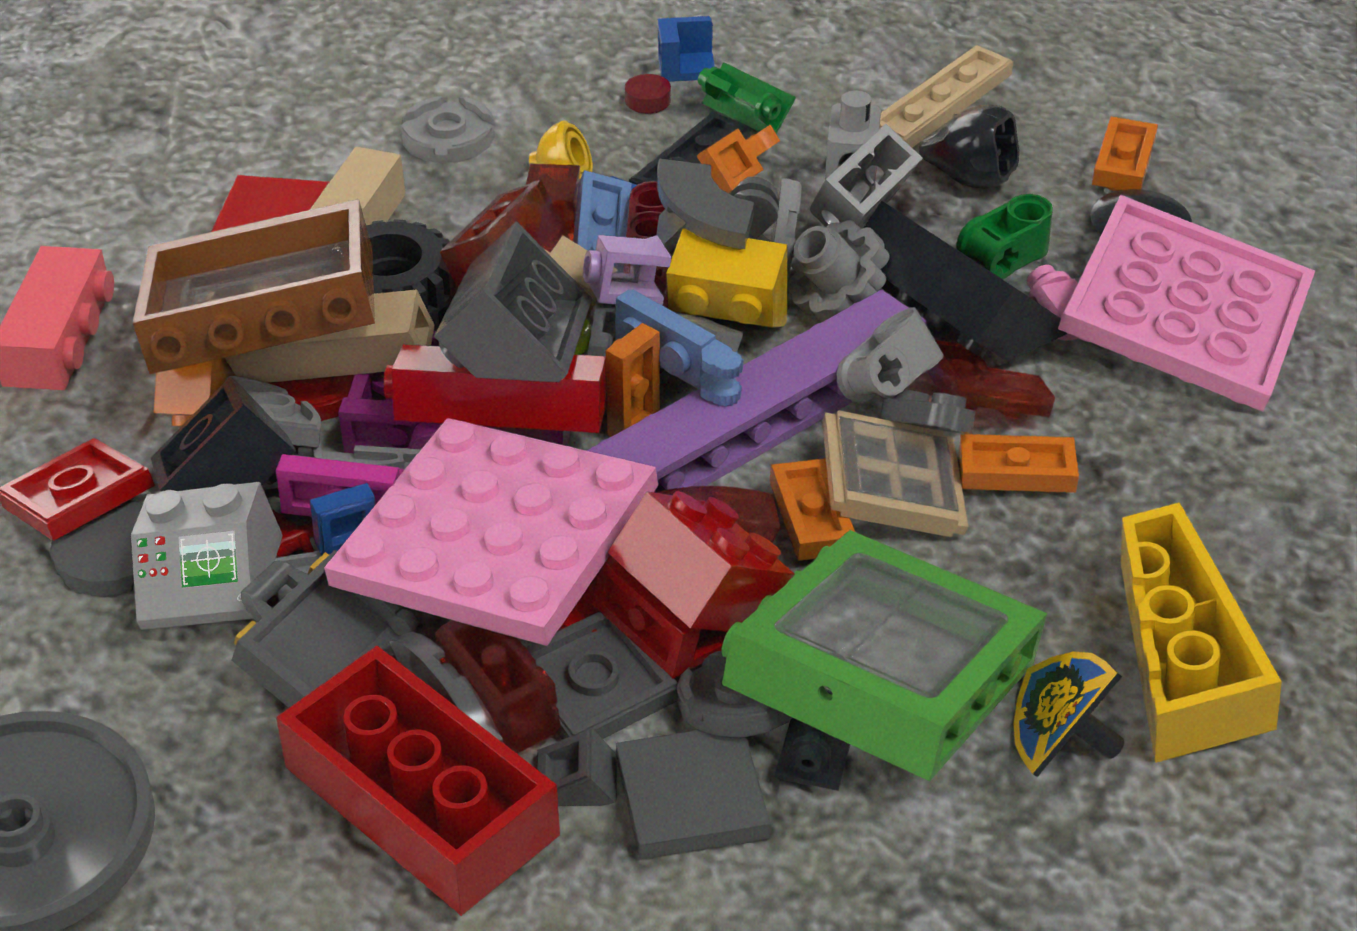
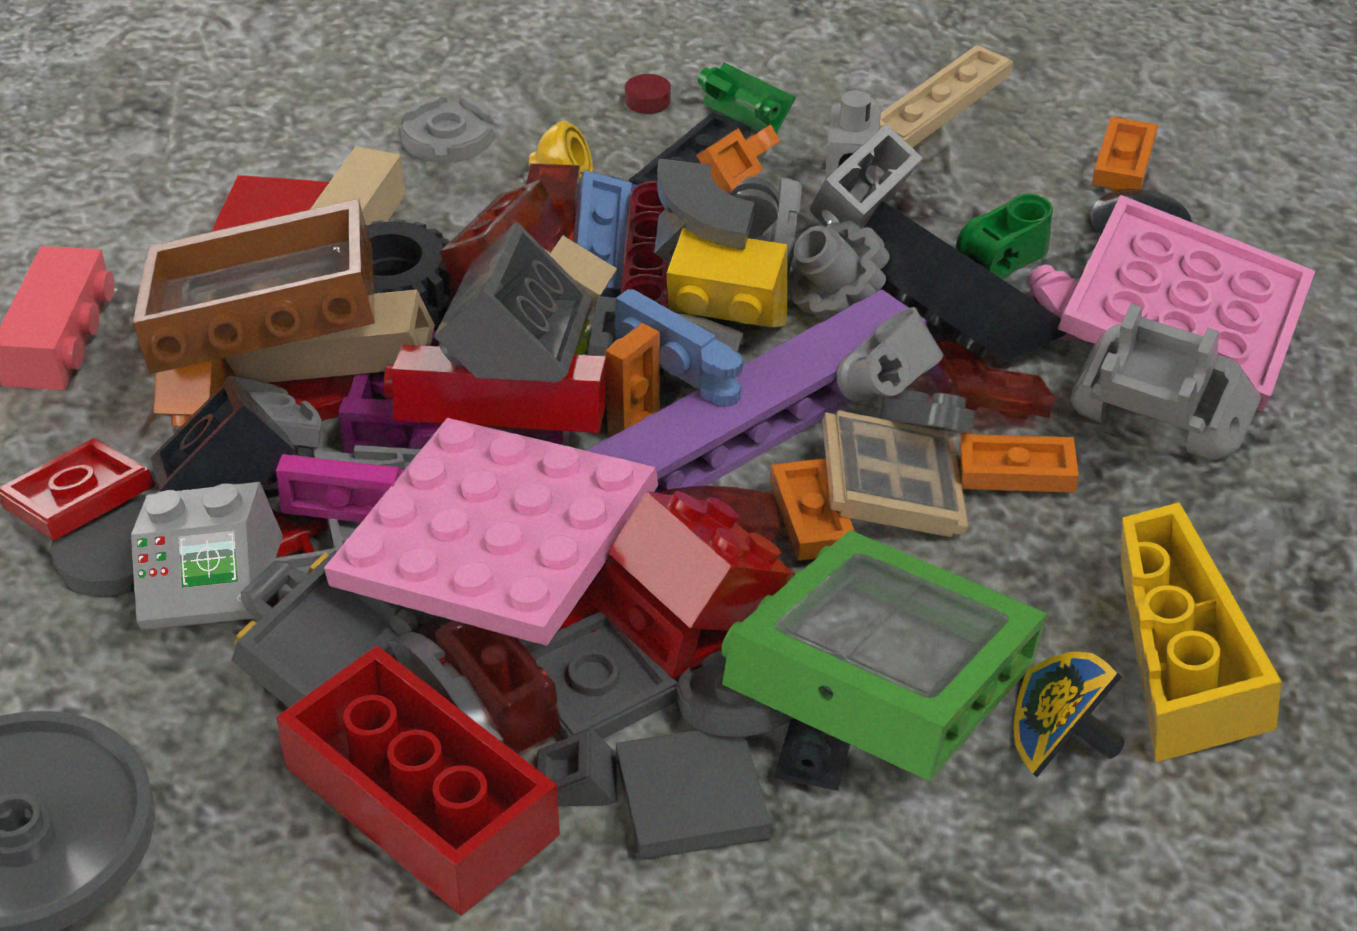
blue tile [310,483,375,556] -> none
lavender window [583,235,671,305] -> none
blue panel [658,16,715,82] -> none
black piece [919,104,1019,189] -> none
none -> light grey piece [1070,303,1262,461]

